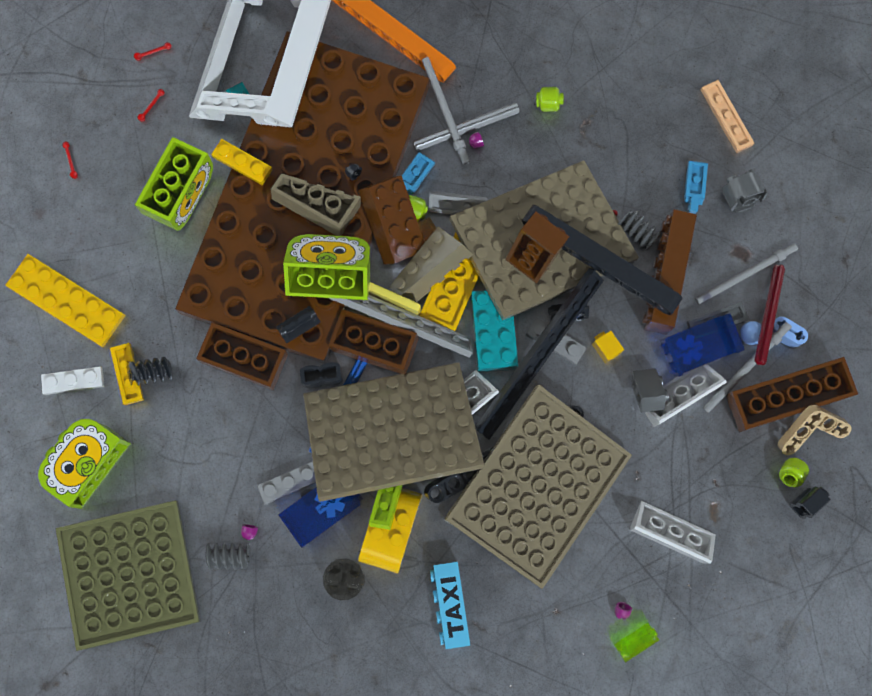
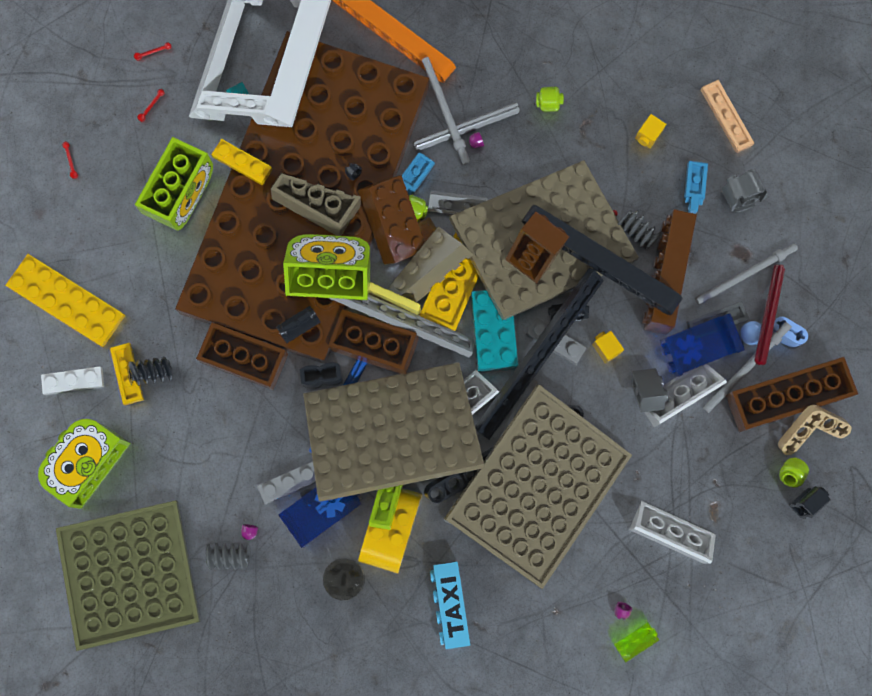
none -> yellow brick [635,114,667,149]

